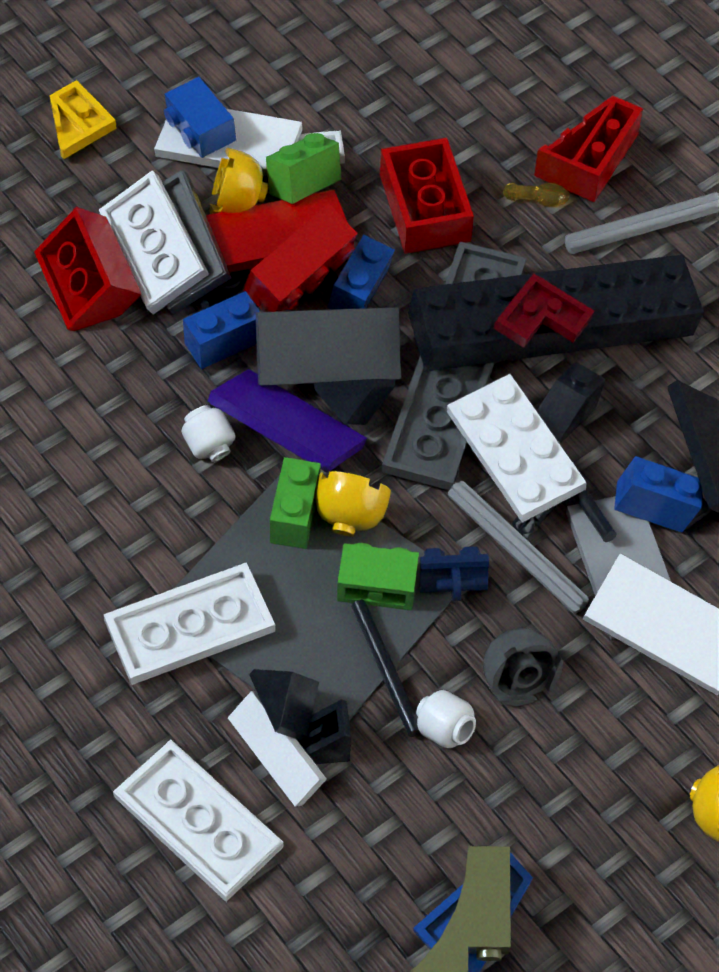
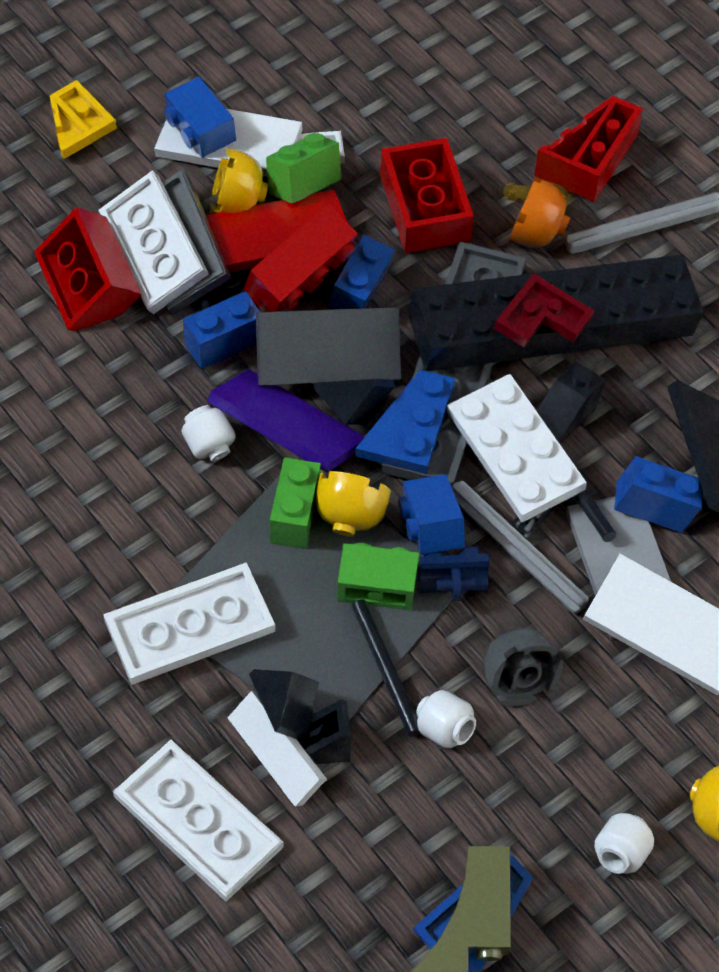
none -> blue wing [355,370,455,474]
none -> blue brick [398,474,465,555]
none -> orange cylinder [509,176,570,248]
none -> white head [594,813,654,874]

